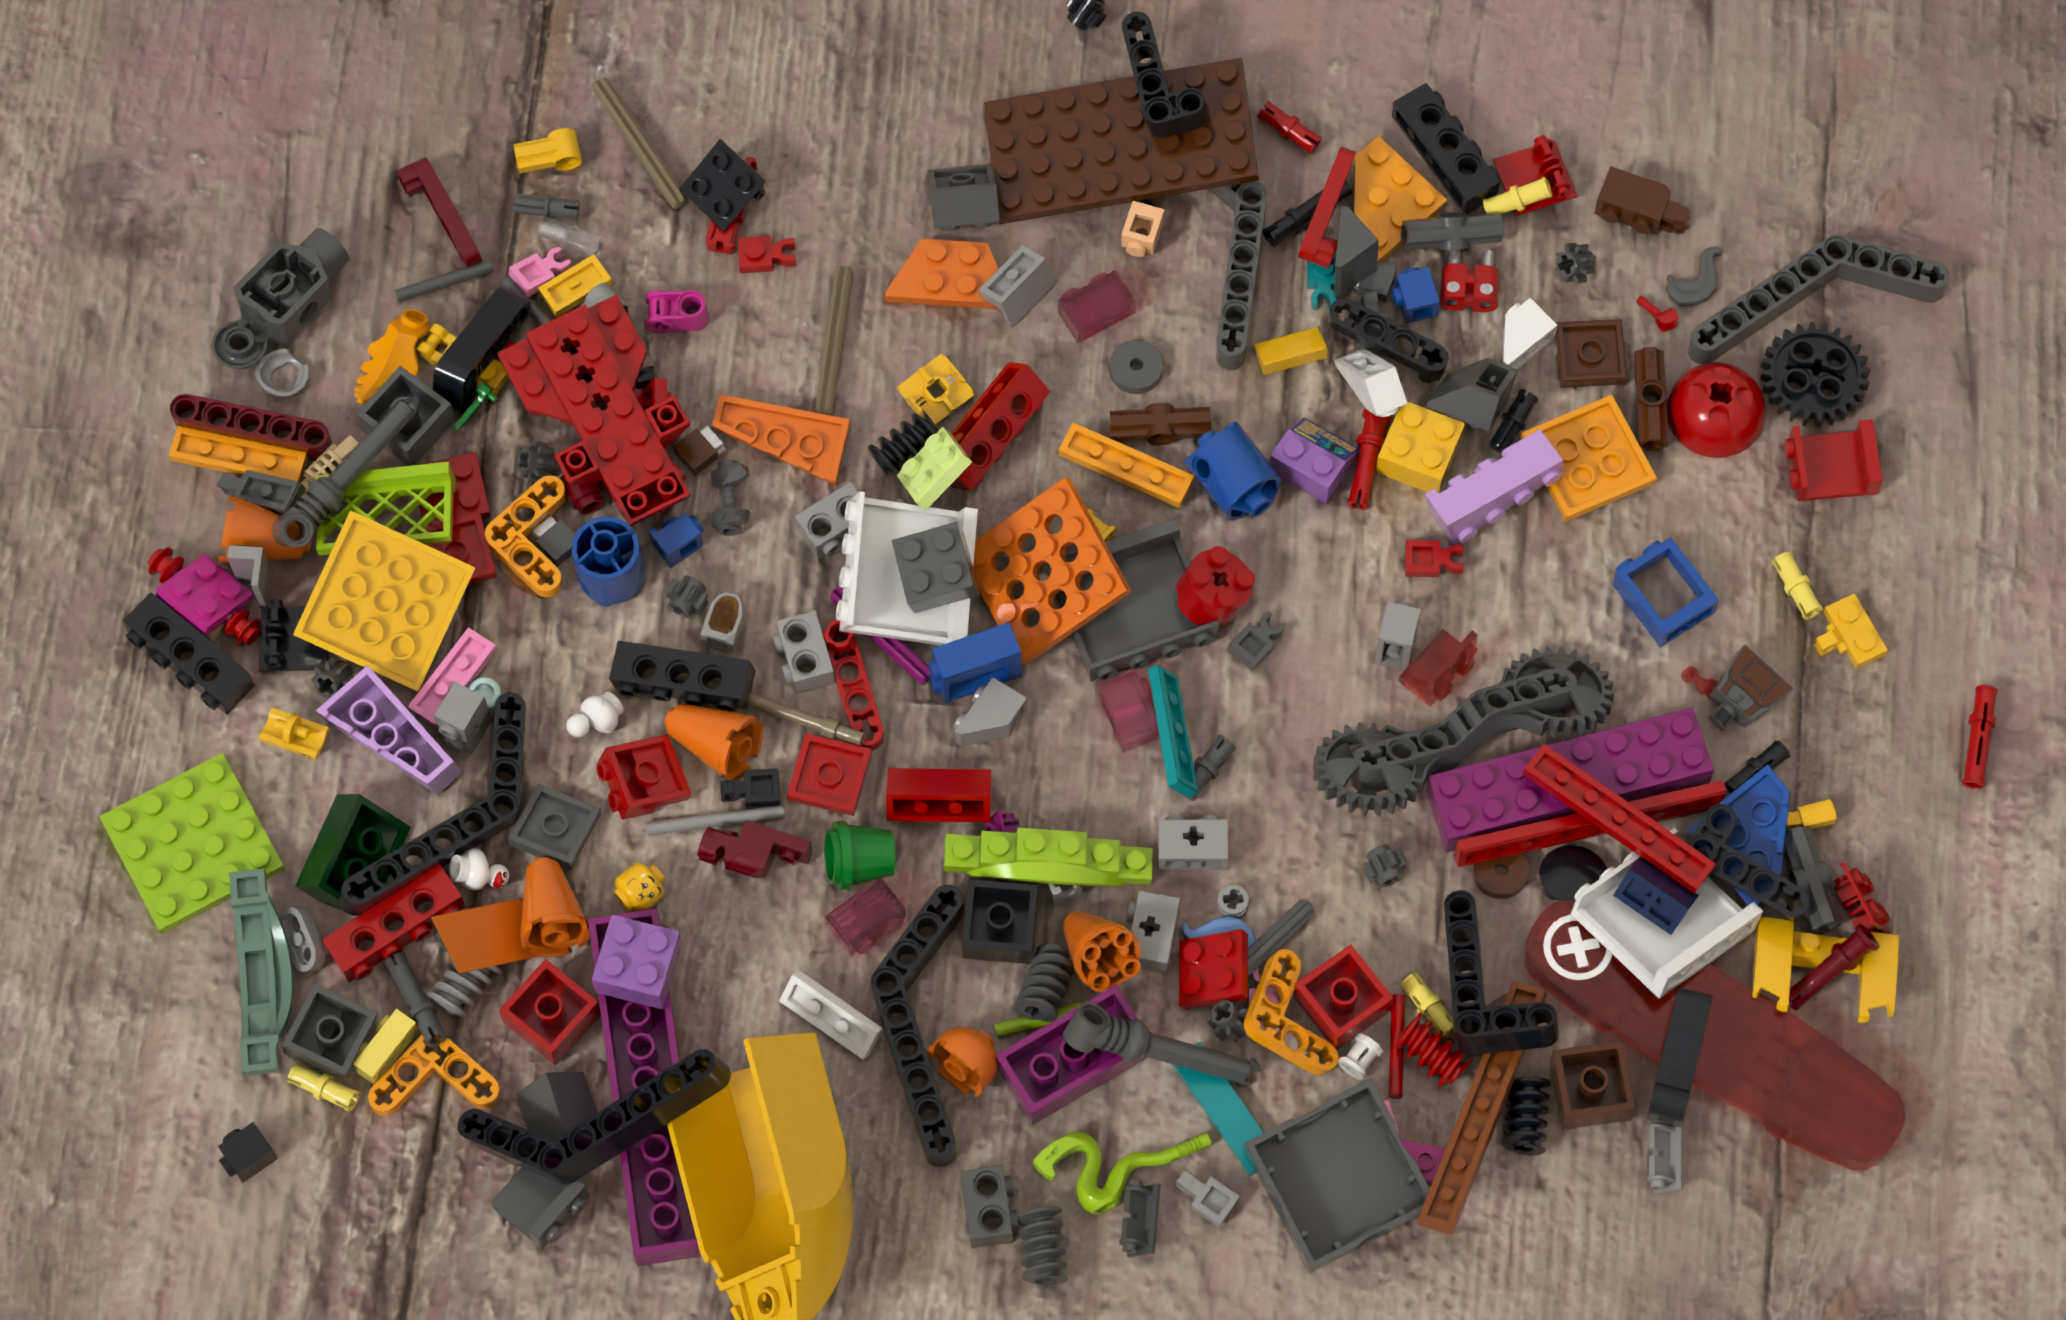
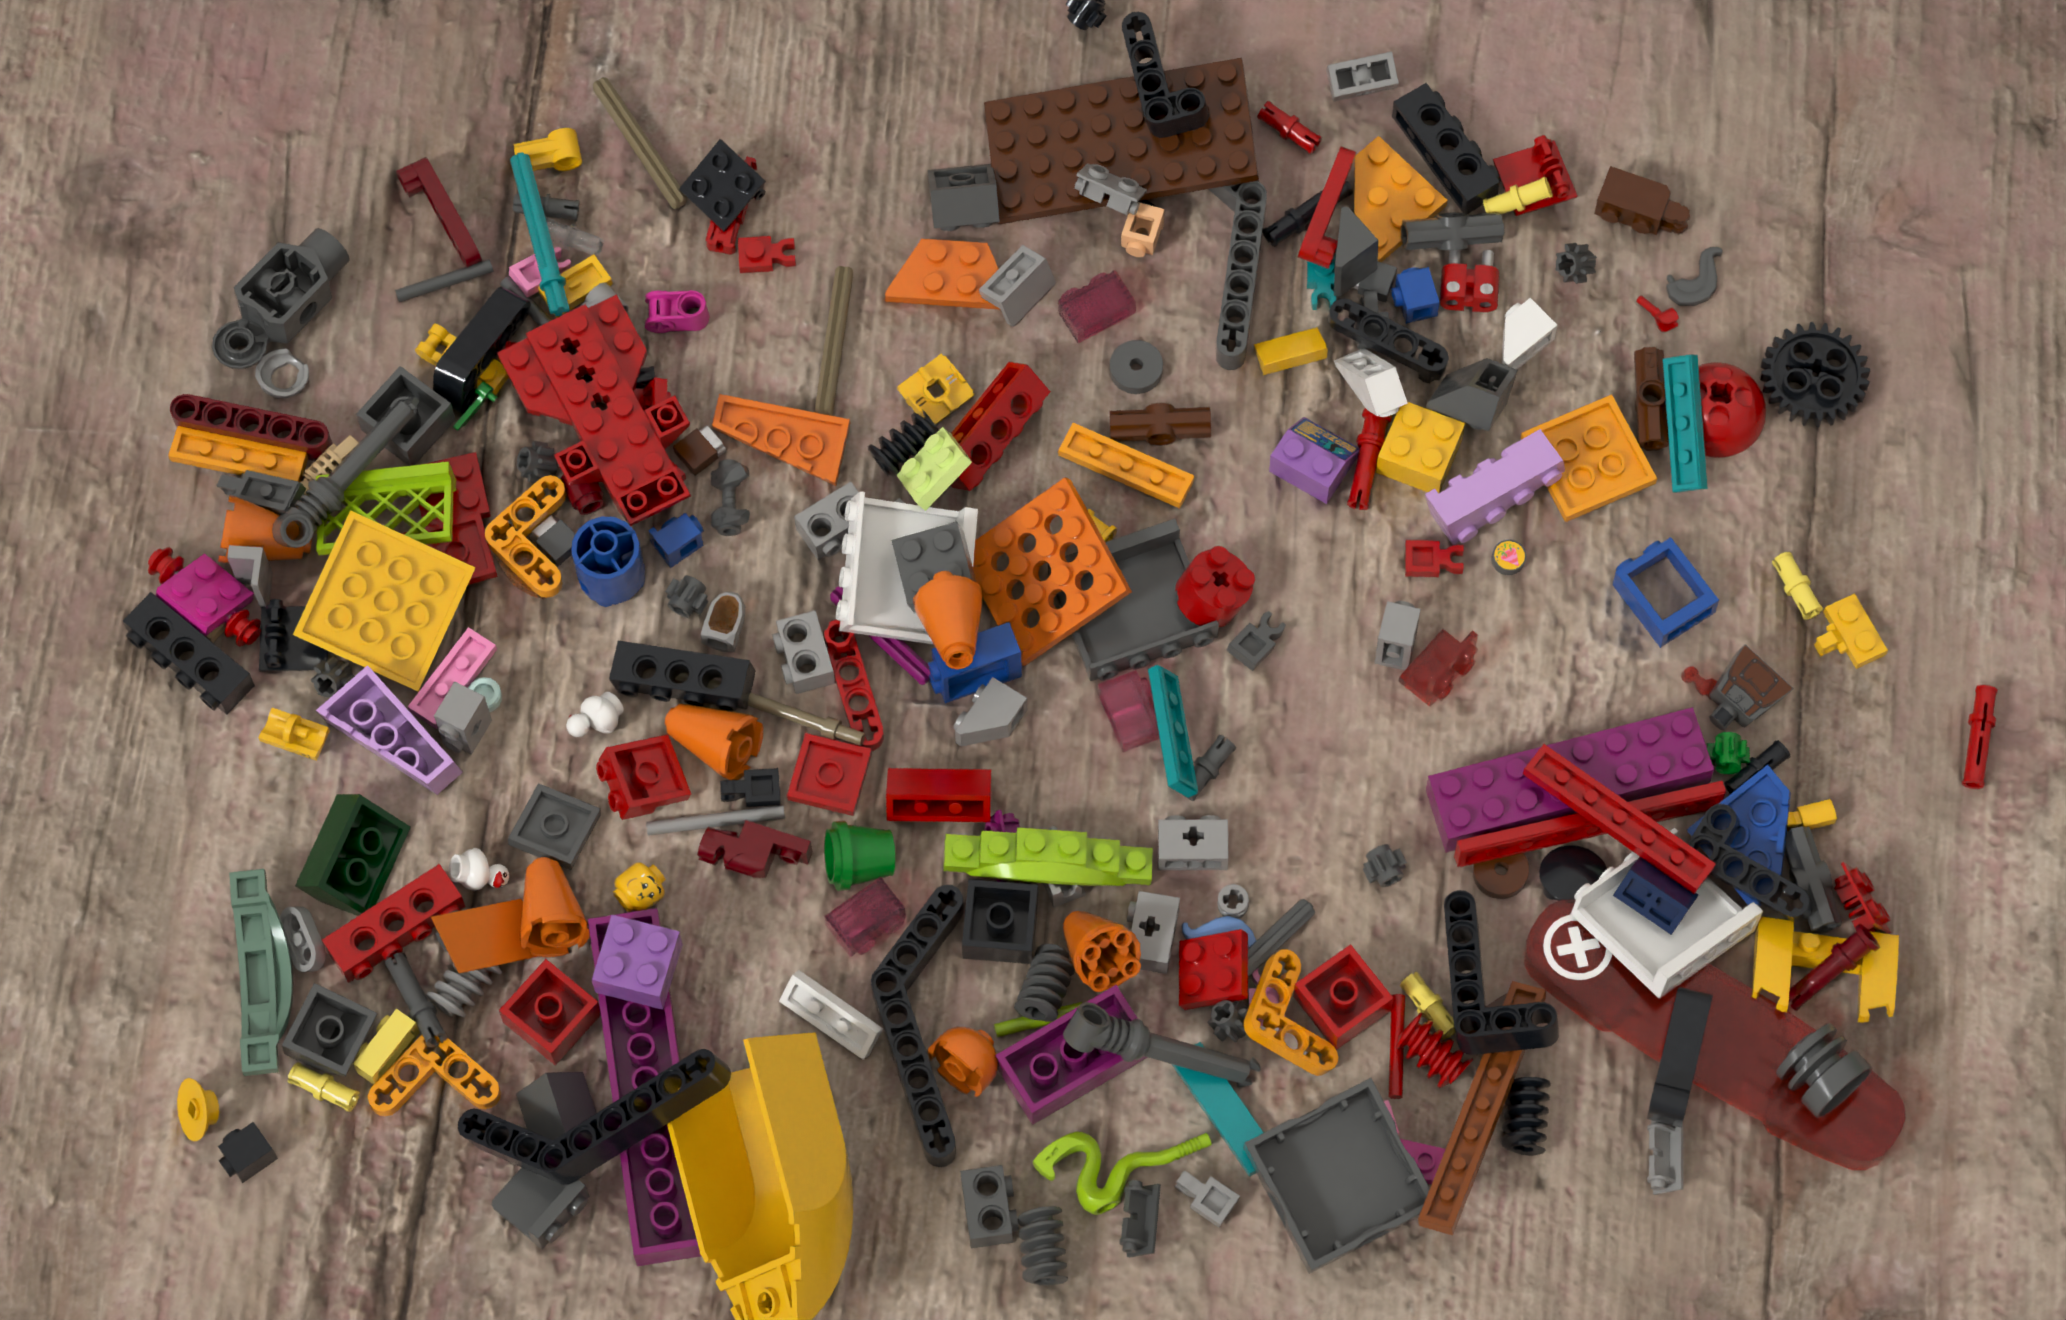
lime plate [99,752,285,935] -> none
black beam [339,692,526,916] -> none
light orange plant [354,309,430,404] -> none
blue cylinder [1184,421,1281,521] -> none
dark grey beam [1313,646,1615,817] -> none
white bush [1338,1033,1383,1080] -> none
black axle [1490,389,1538,453] -> none
reddish brown brick [1549,1041,1636,1130] -> none
reddish brown tile [1555,319,1628,388] -> none
dark grey beam [1688,235,1950,364] -> none
red panel [1784,419,1883,501] -> none
none -> yellow piece [177,1078,219,1141]
none -> teal axle [510,152,570,316]
none -> orange cone [913,571,983,669]
none -> light grey hinge [1075,163,1147,216]
none -> light grey brick [1326,51,1399,102]
none -> tile [1491,540,1526,575]
none -> teal tile [1663,354,1708,493]
none -> green gear [1707,732,1750,775]
none -> dark grey wheel [1776,1023,1873,1118]

